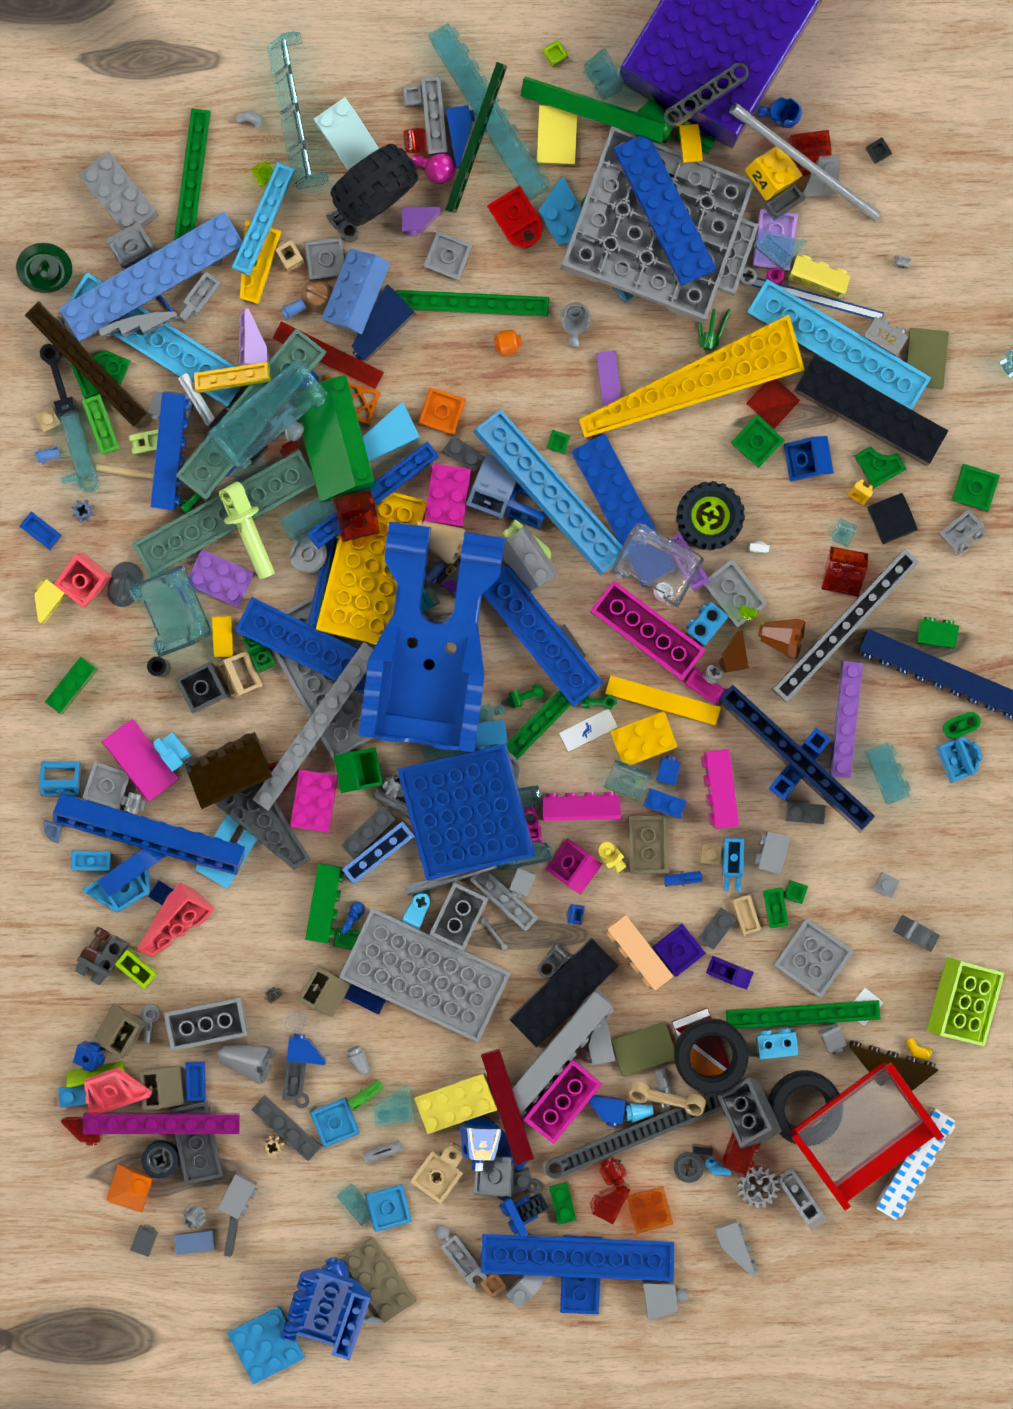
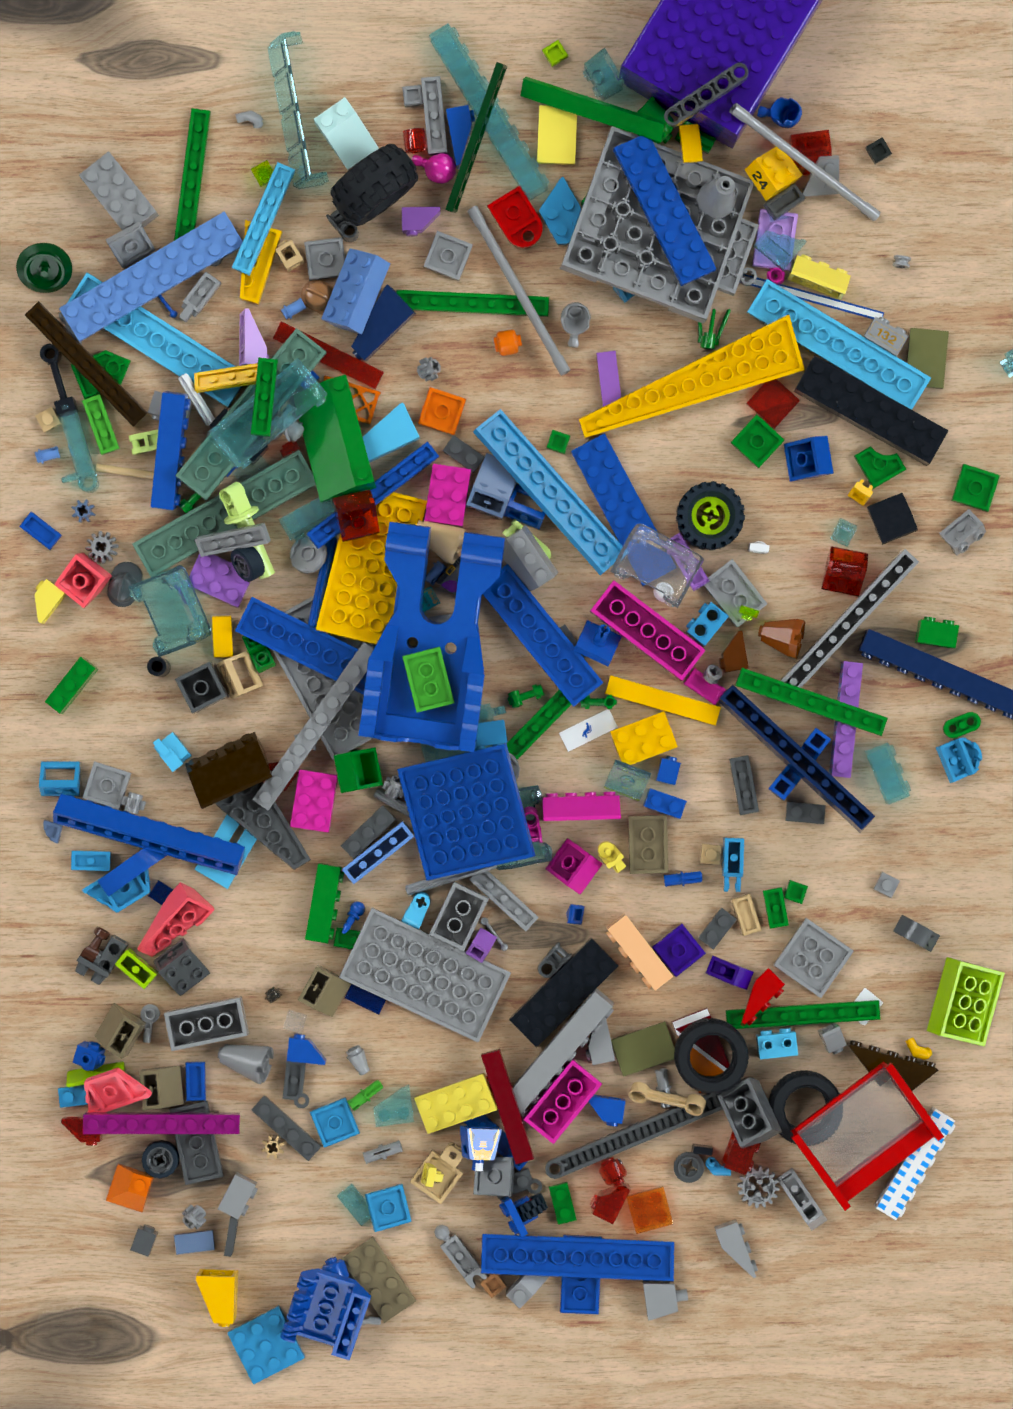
light grey slope [98,311,179,339] -> none
dark pink tile [101,719,179,802] -> none
light grey brick [509,867,536,898] -> none
medium azure cone [624,1103,653,1123] -> none
dark pink brick [701,749,739,829] -> none
light grey brick [755,831,790,875] -> none
none -> light grey gear [85,531,119,564]
none -> dark grey bracket [153,938,210,996]
none -> light grey plate [195,523,271,557]
none -> yellow slope [196,1269,238,1327]
none -> black wheel [231,547,265,582]
none -> green tile [251,357,278,437]
none -> bright green plate [402,646,454,713]
none -> light grey gear [417,357,441,382]
none -> light yellow tile [421,1163,444,1187]
none -> medium lavender brick [466,928,497,963]
none -> light grey piece [467,206,571,376]
none -> blue tile [573,620,622,666]
none -> light grey cone [697,176,736,219]
none -> dark grey plate [729,755,759,815]
none -> green tile [735,668,888,736]
none -> red slope [741,968,785,1027]

